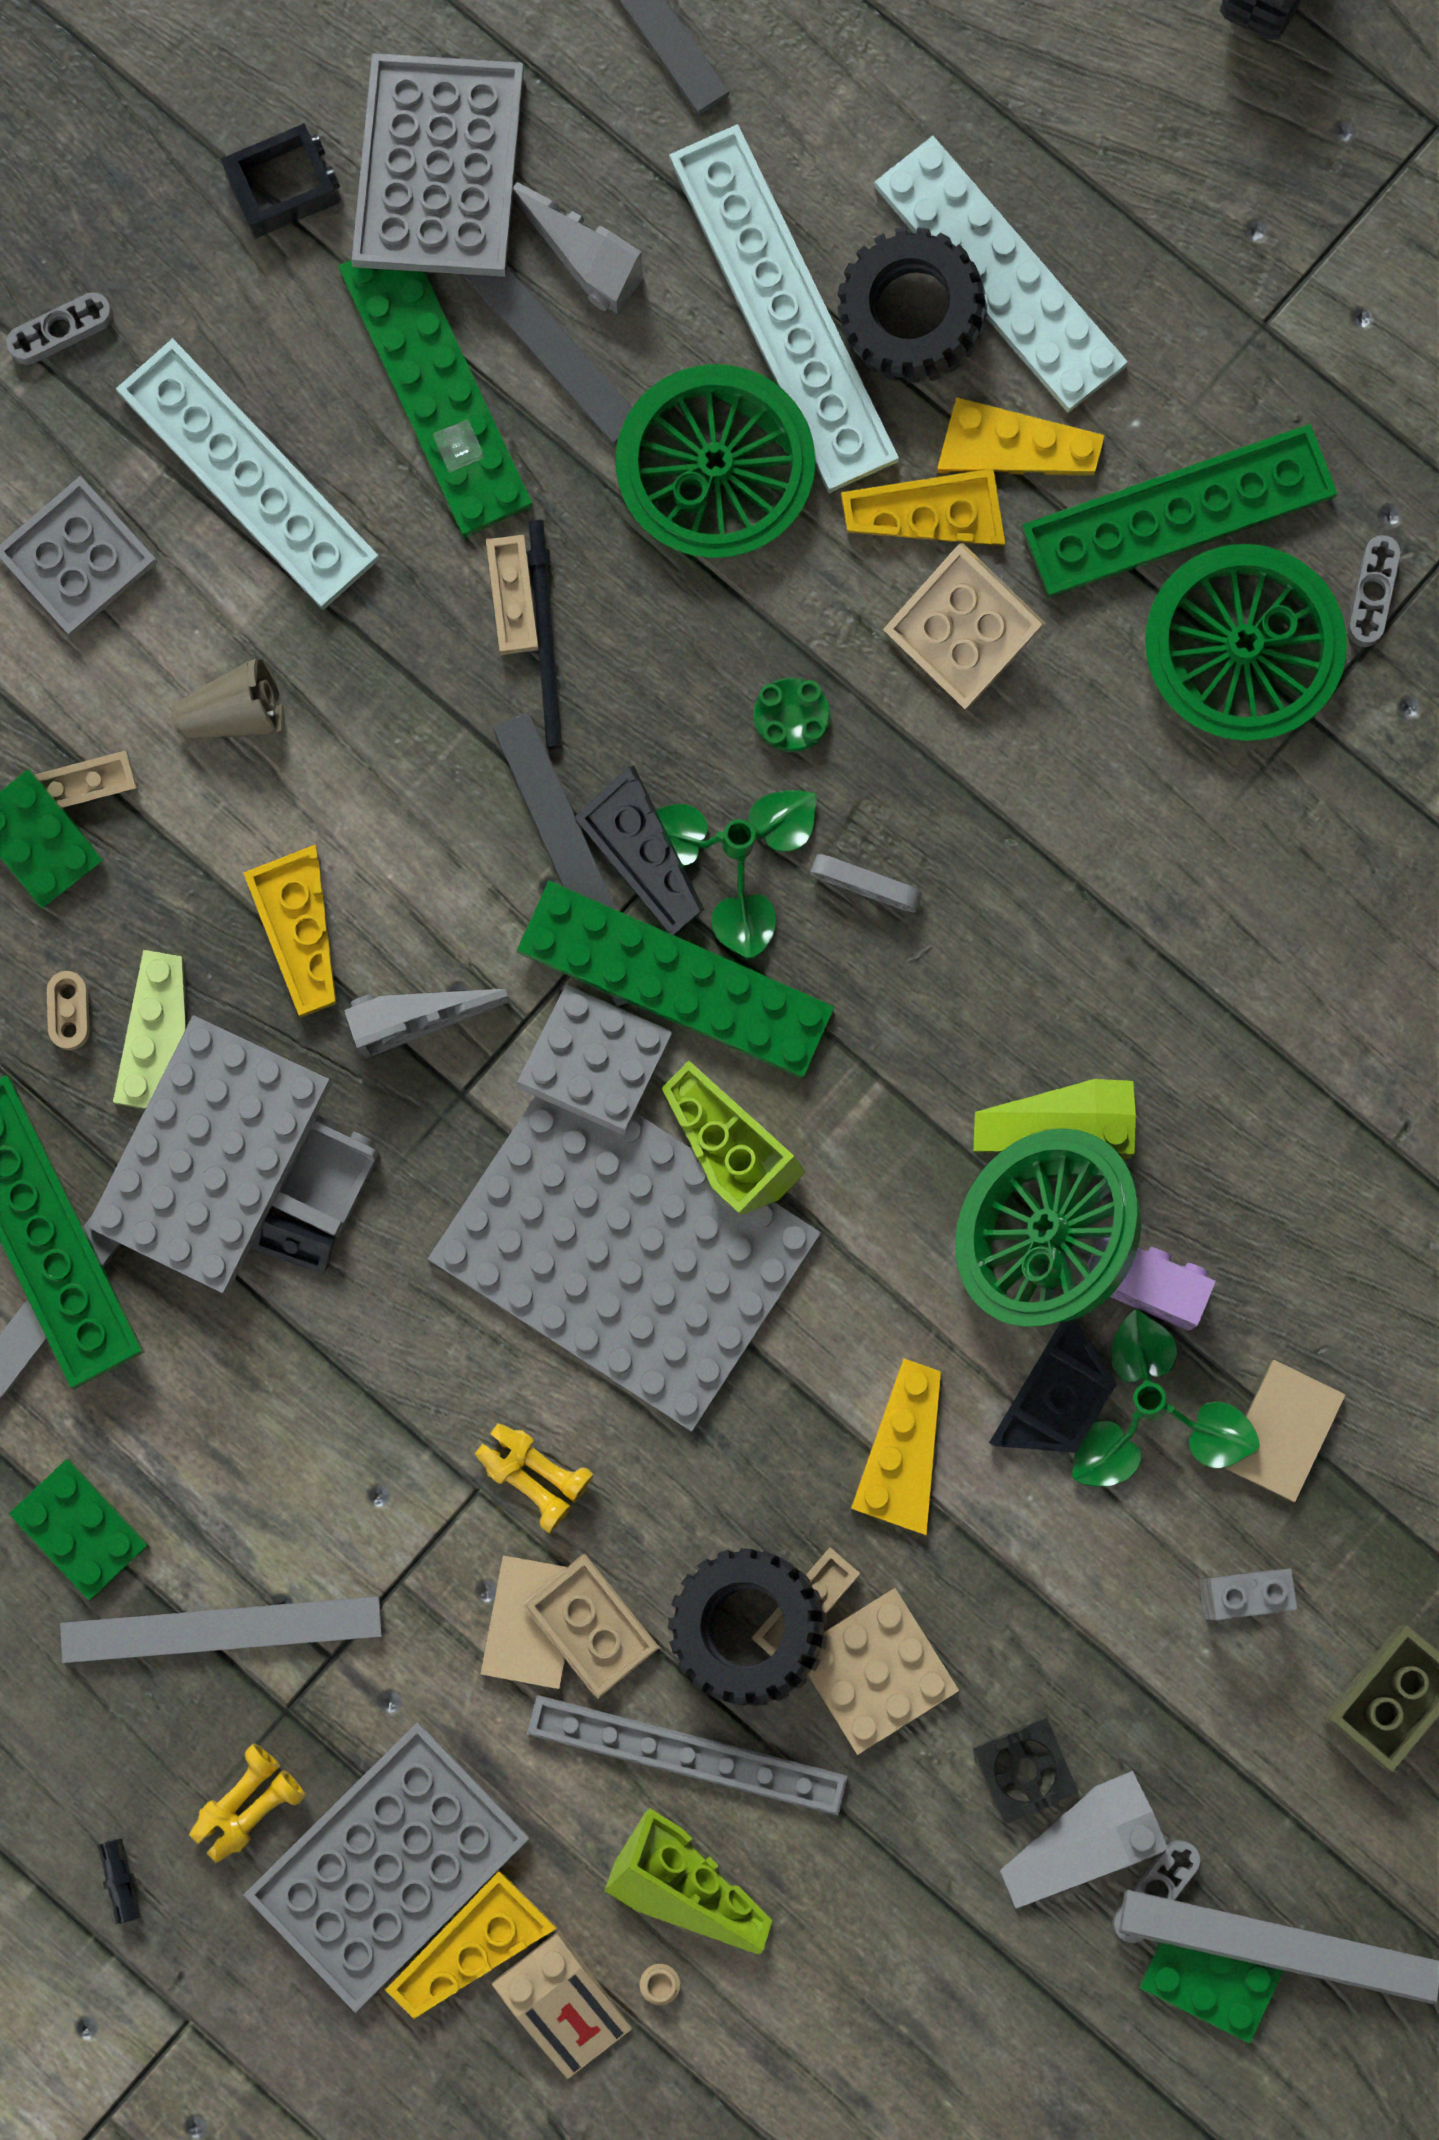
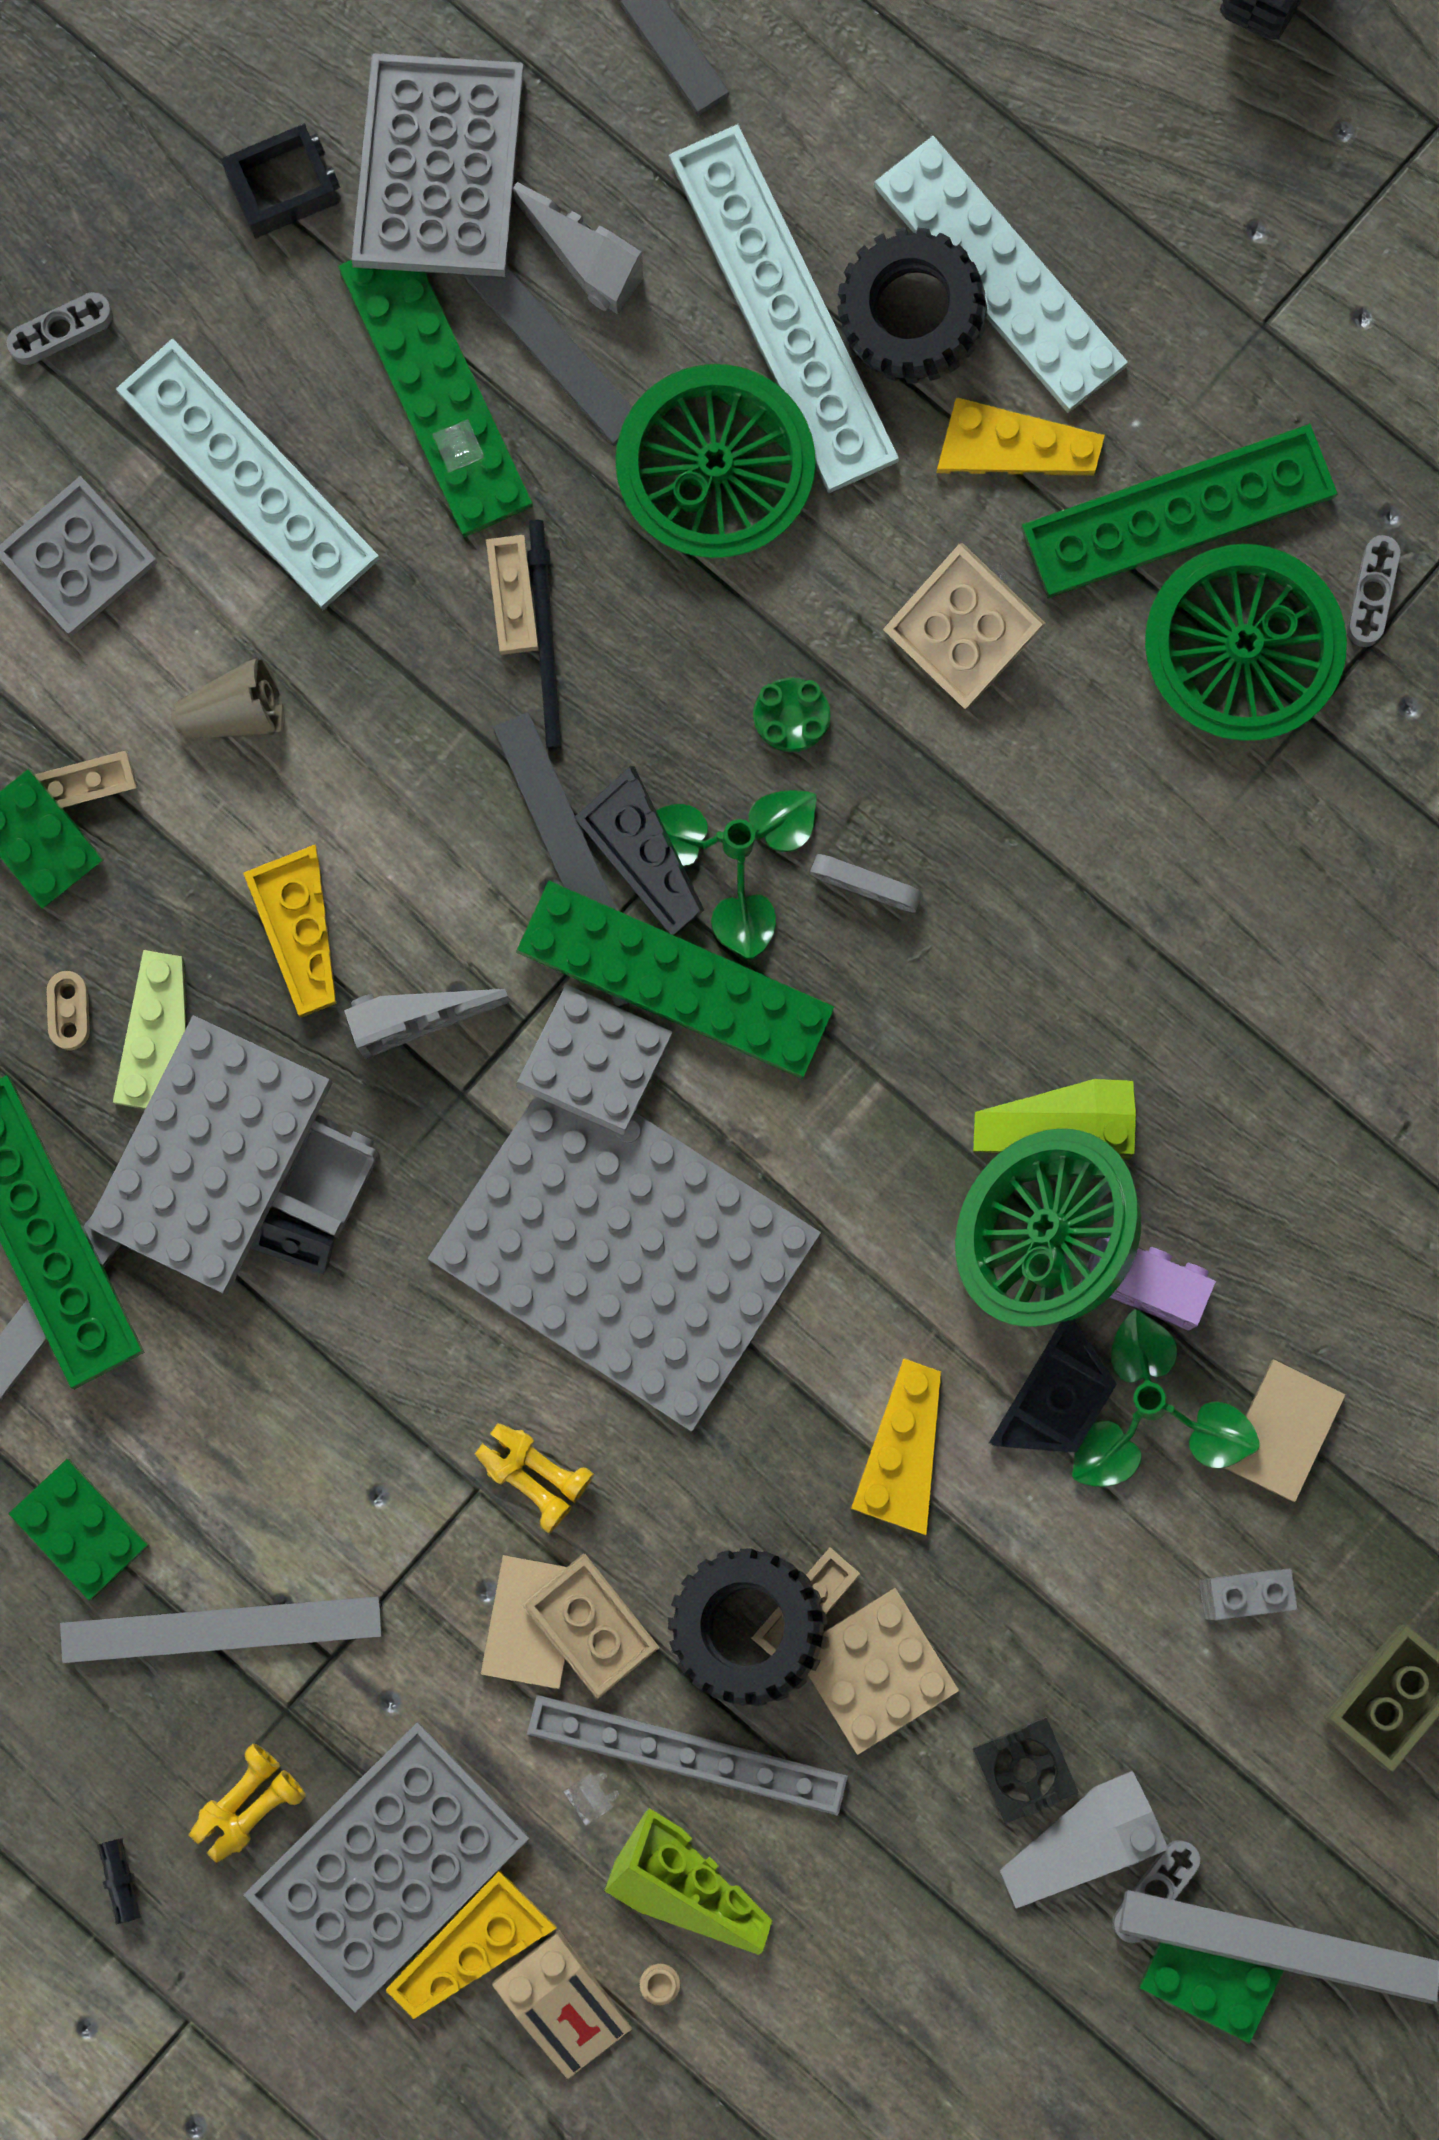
lime wedge [662,1060,806,1215] -> none
yellow wing [841,468,1005,546] -> none
none -> clear tile [563,1772,619,1825]

